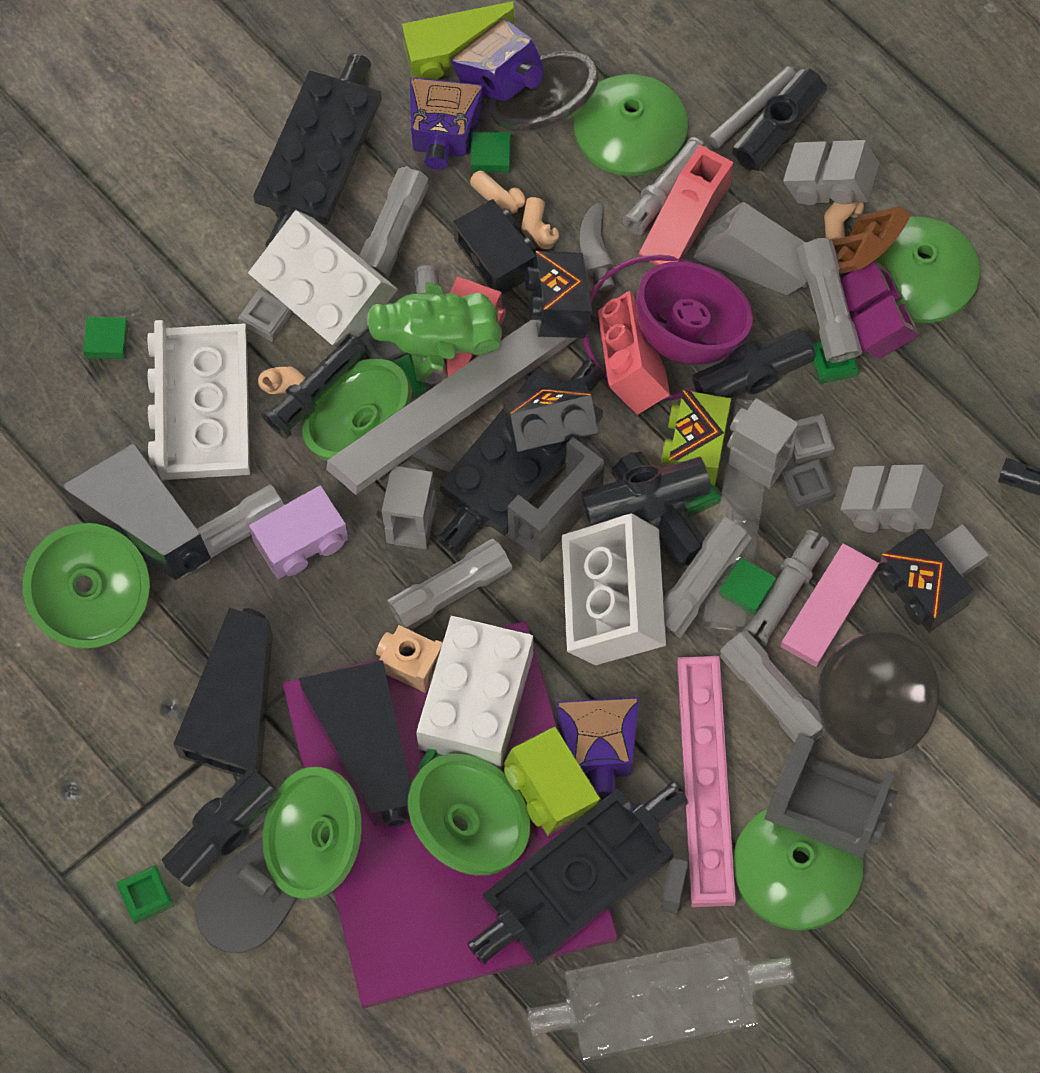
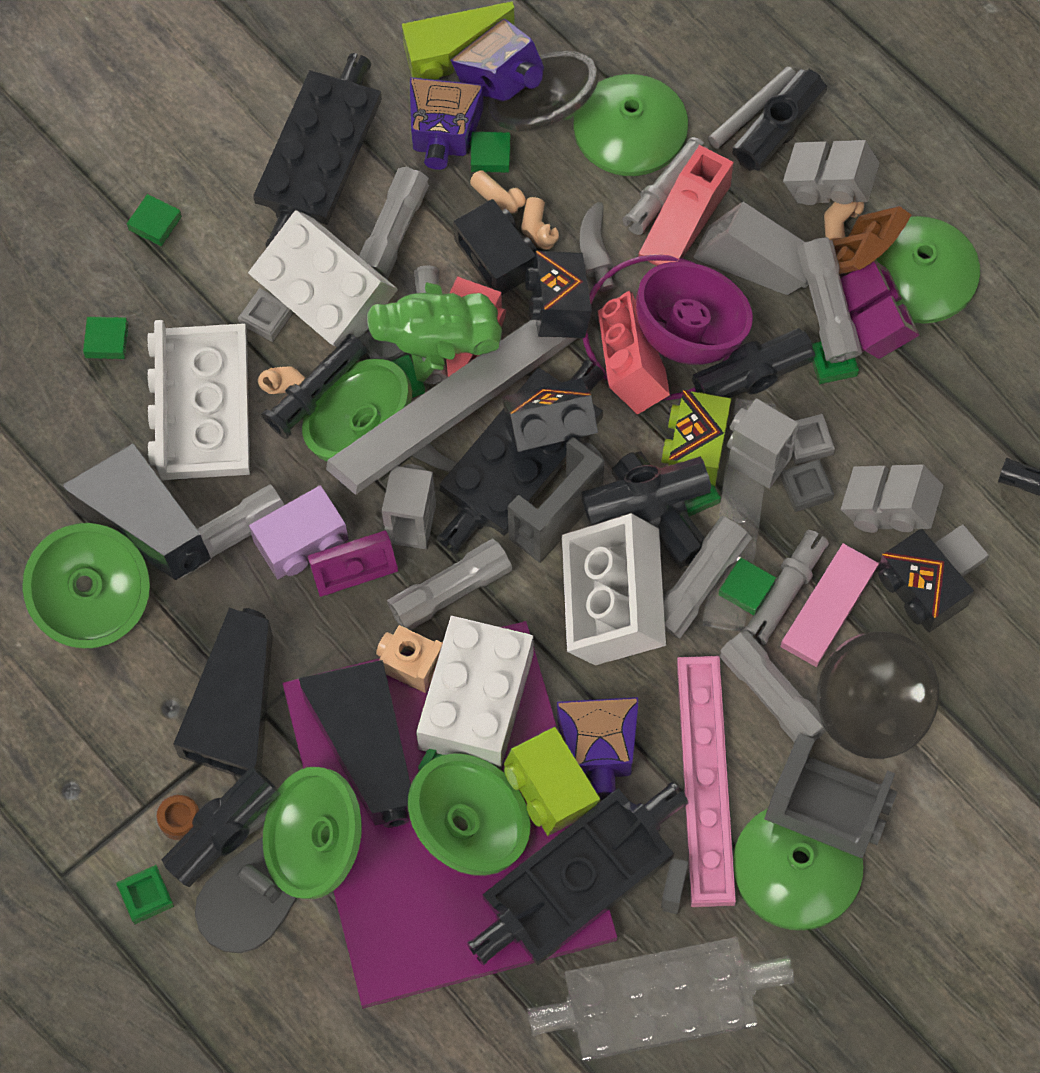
none -> green tile [126,194,182,246]
none -> dark orange tile [157,795,199,840]
none -> magenta plate [307,530,398,597]

